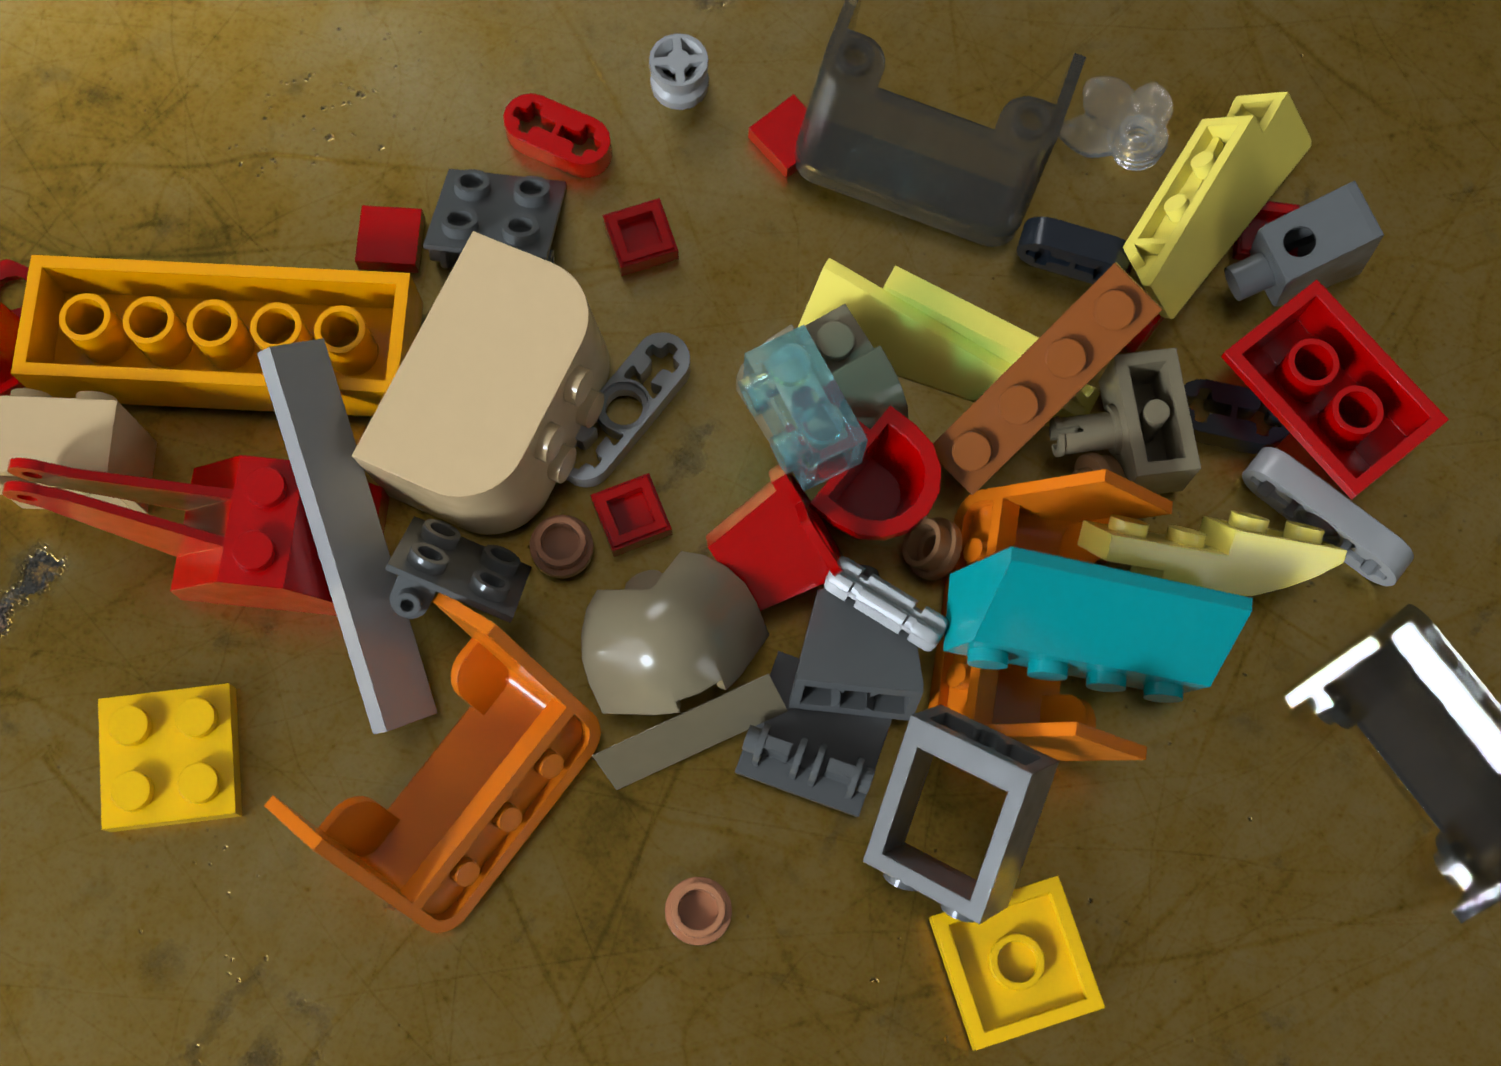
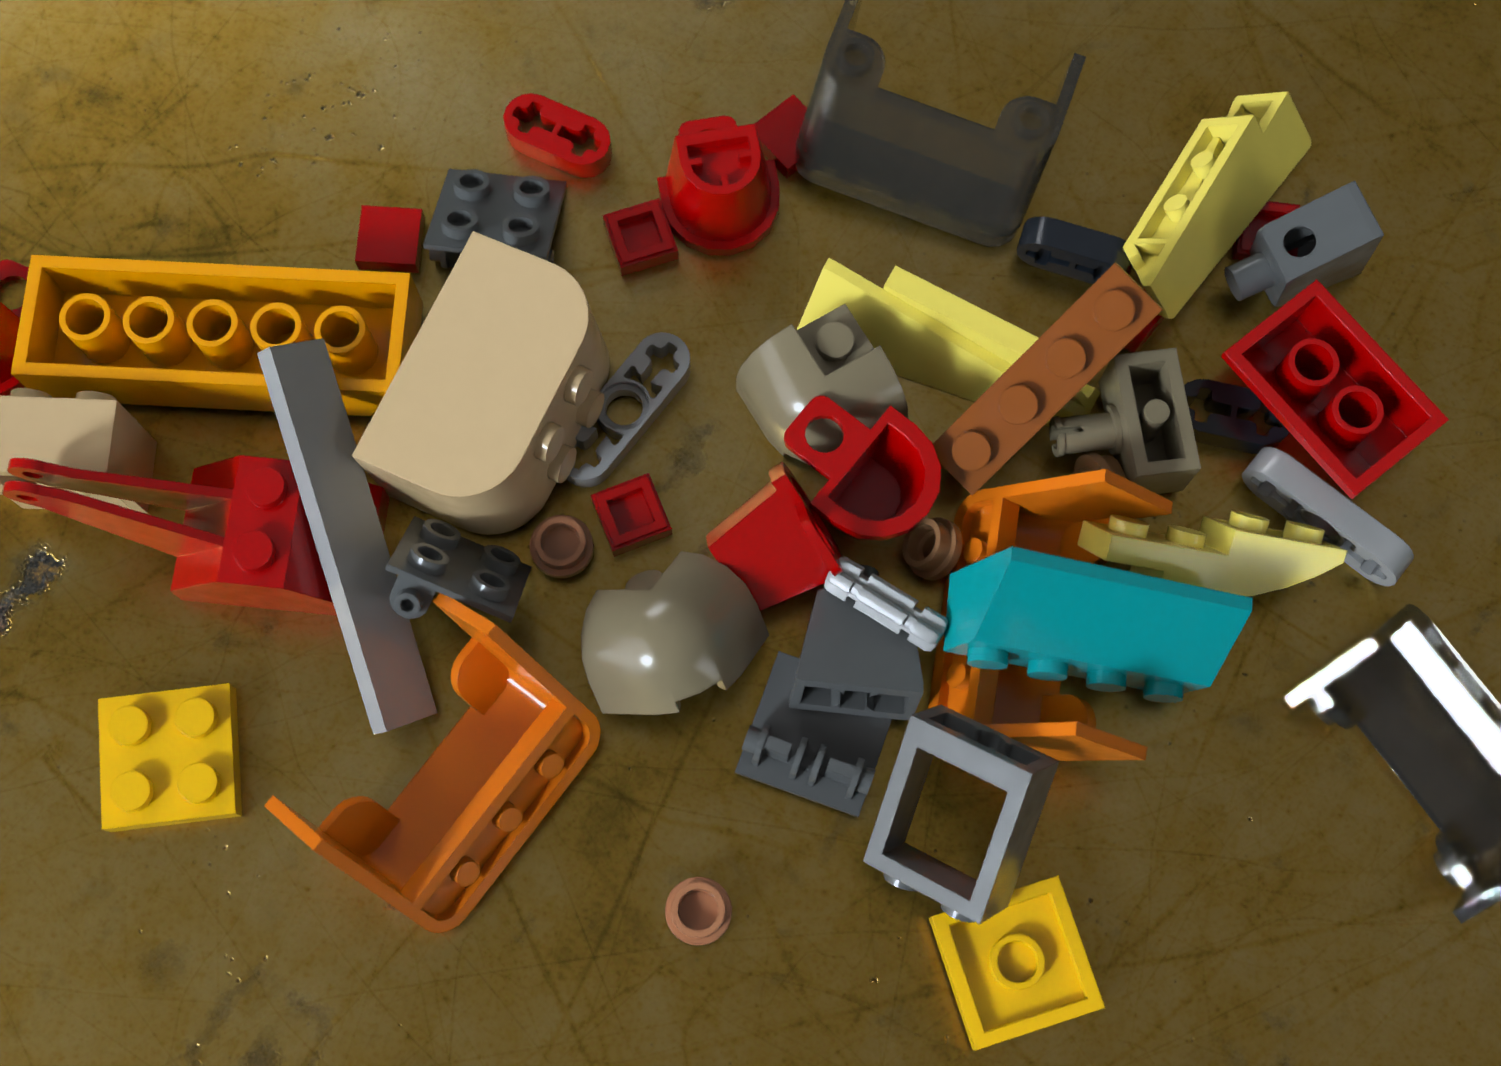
dark tan sticker [592,674,788,790] -> none
light grey wheel [649,33,709,110] -> none
clear light blue brick [738,325,868,491] -> none
clear plate [1056,76,1173,171] -> none
none -> red container [657,116,780,256]

